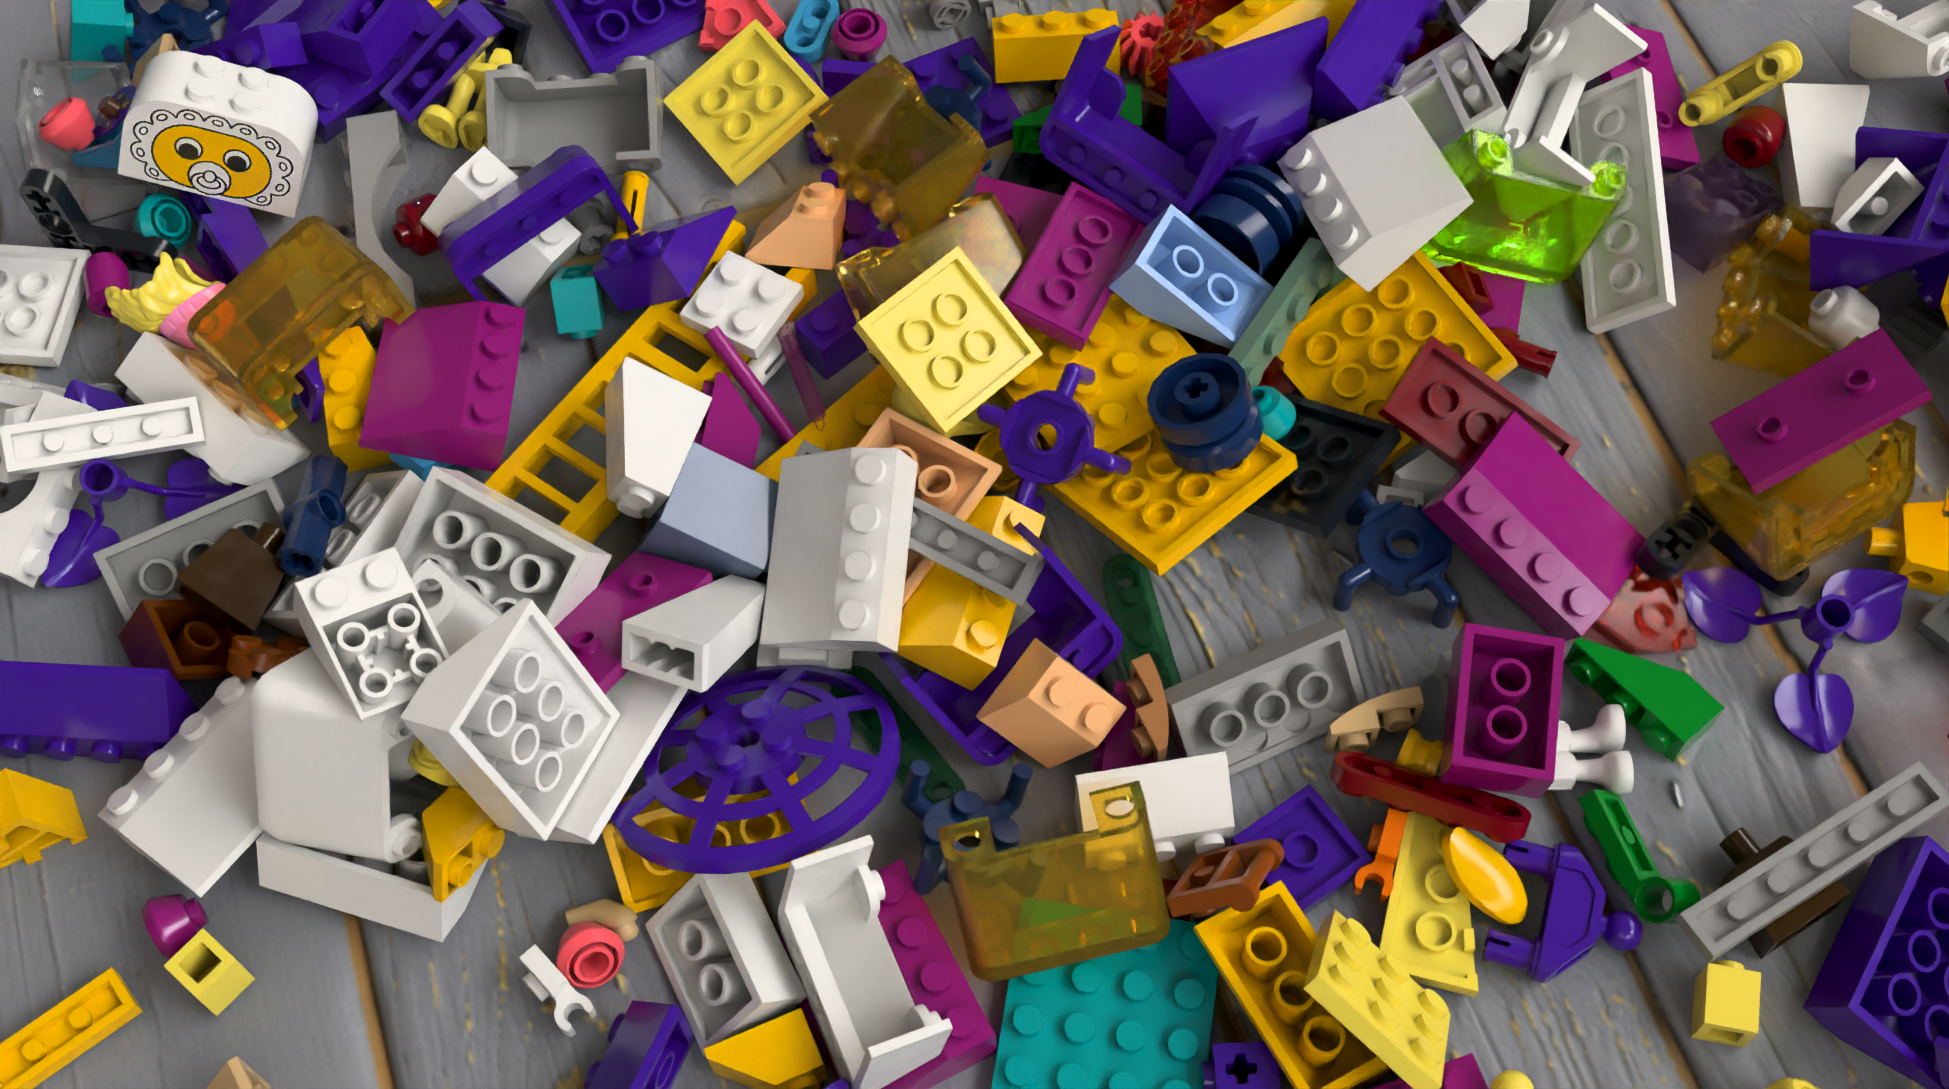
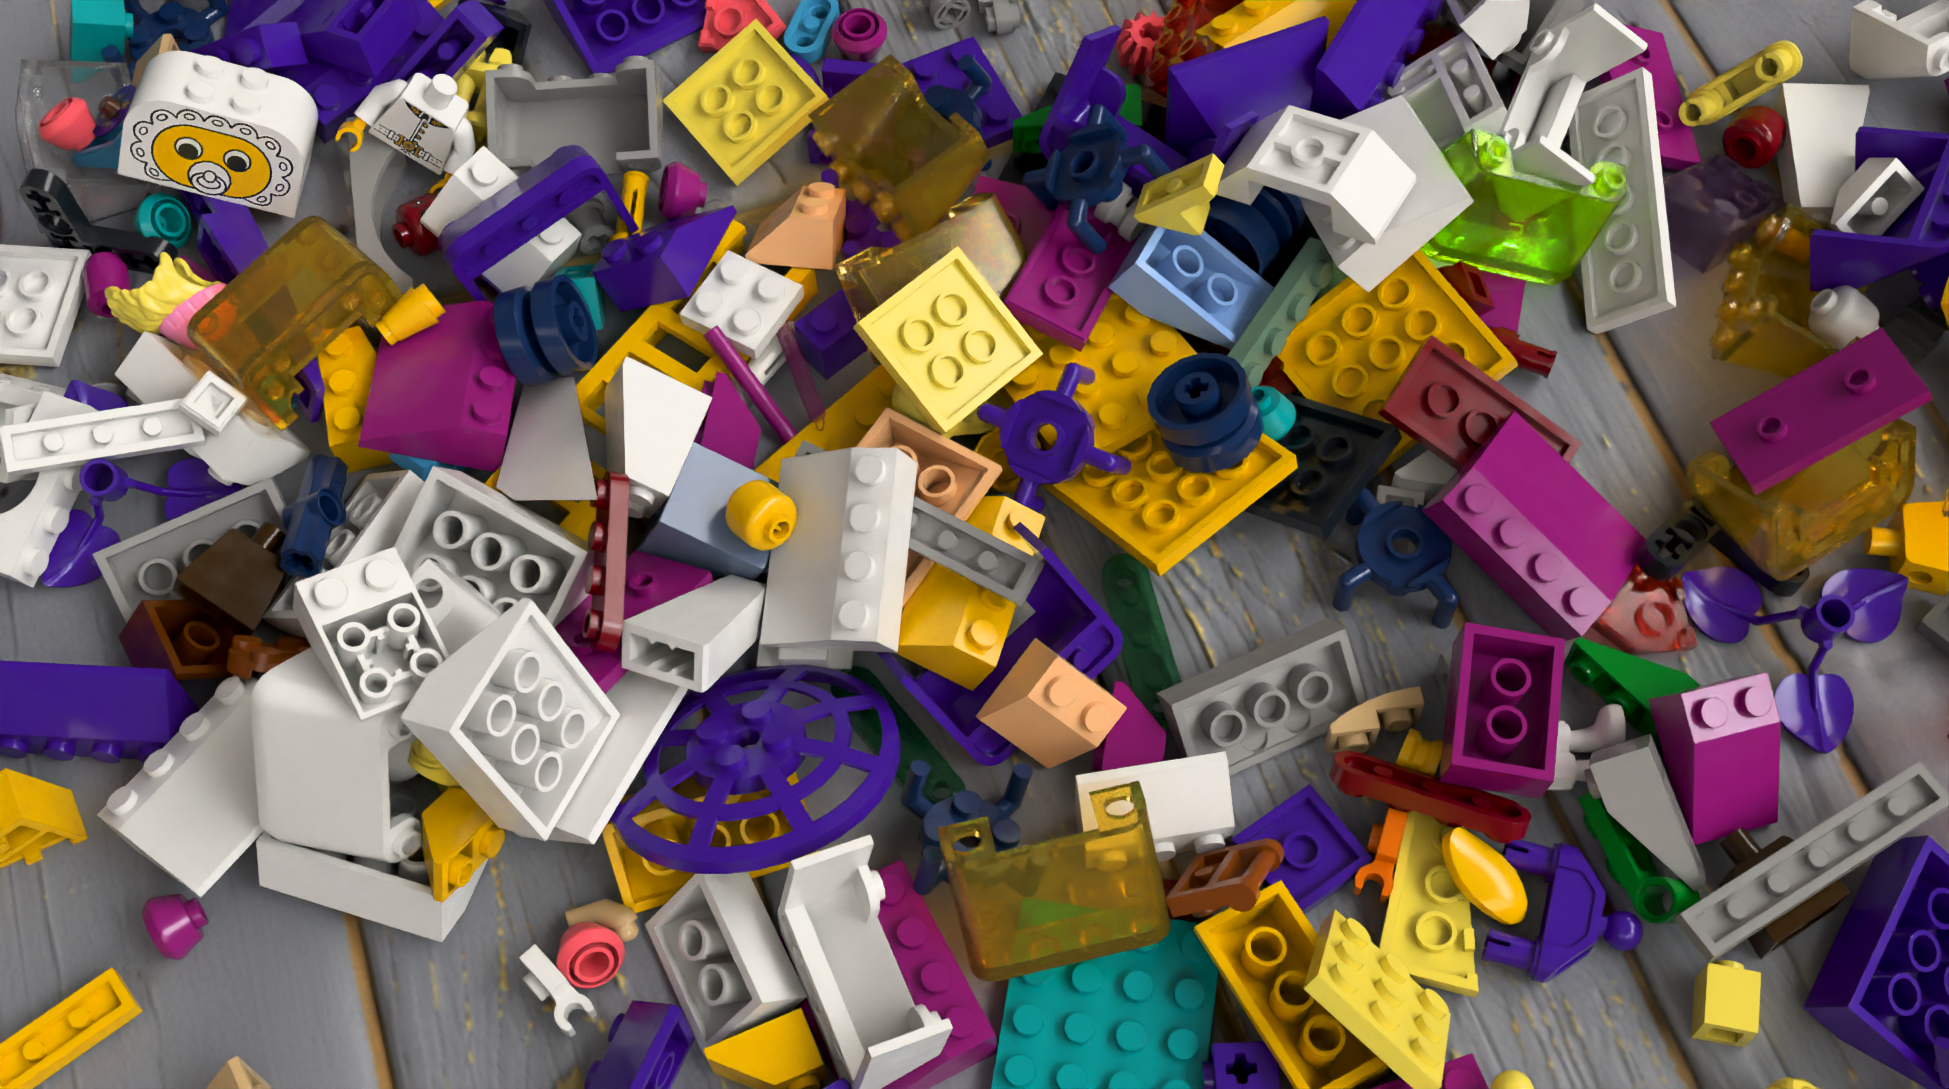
light yellow brick [164,928,255,1016] -> none
yellow slope [991,8,1120,83] -> none
medium nougat slope [1126,653,1169,763] -> none
none -> white tile [179,370,248,437]
none -> white torso [336,73,476,195]
none -> yellow cone [375,283,446,346]
none -> dark blue wheel [493,274,598,387]
none -> white sticker [496,377,598,501]
none -> dark red plate [583,471,630,653]
none -> magenta cone [658,161,707,220]
none -> yellow head [725,480,797,551]
none -> dark blue plate [1023,104,1172,255]
none -> light grey wheel [1094,181,1147,242]
none -> light yellow slope [1133,153,1224,235]
none -> white slope [1216,105,1416,245]
none -> light grey slope [1584,734,1706,891]
none -> magenta slope [1648,672,1781,845]

